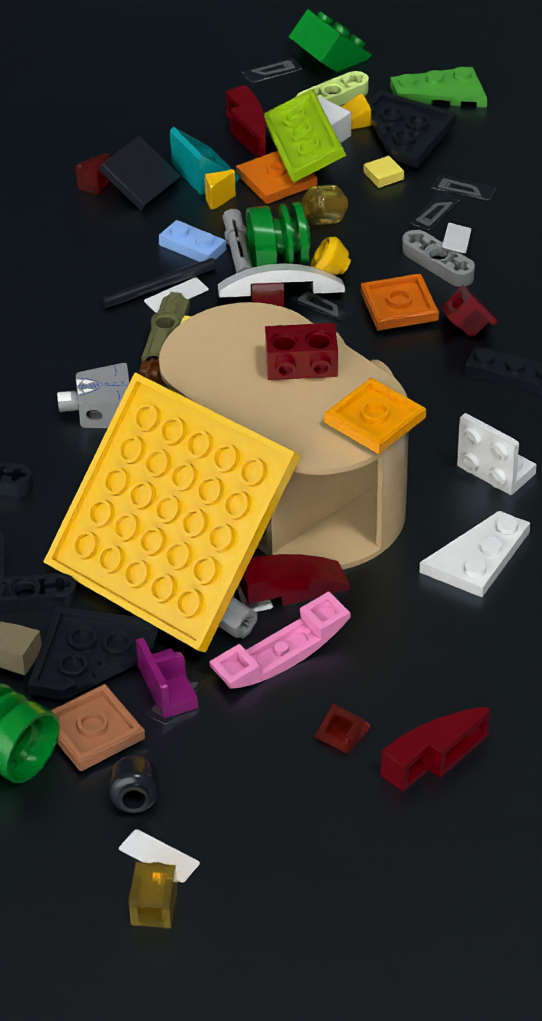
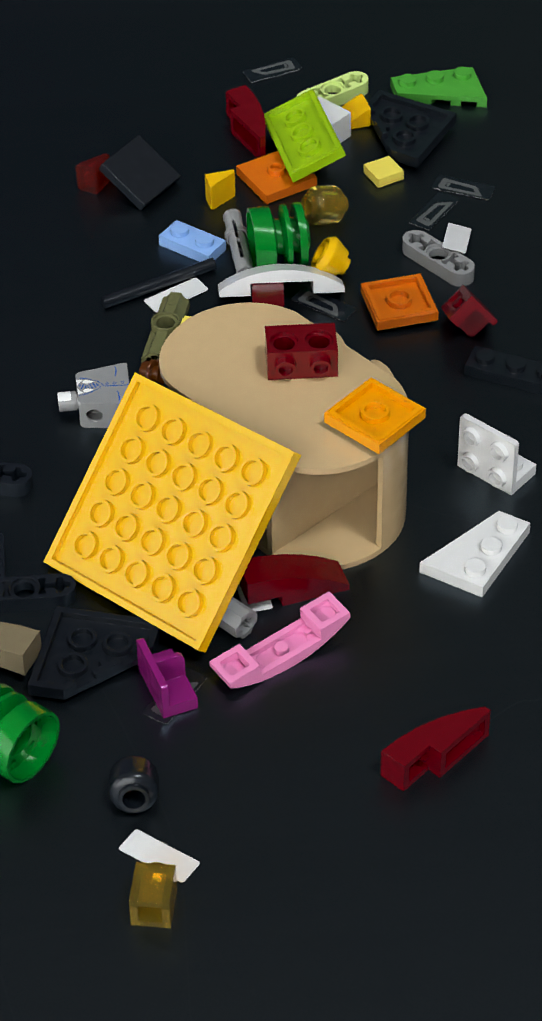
nougat plate [51,684,145,772] -> none
teal slope [170,126,240,195] -> none
green slope [289,9,372,72] -> none
clear red slope [315,704,370,754] -> none

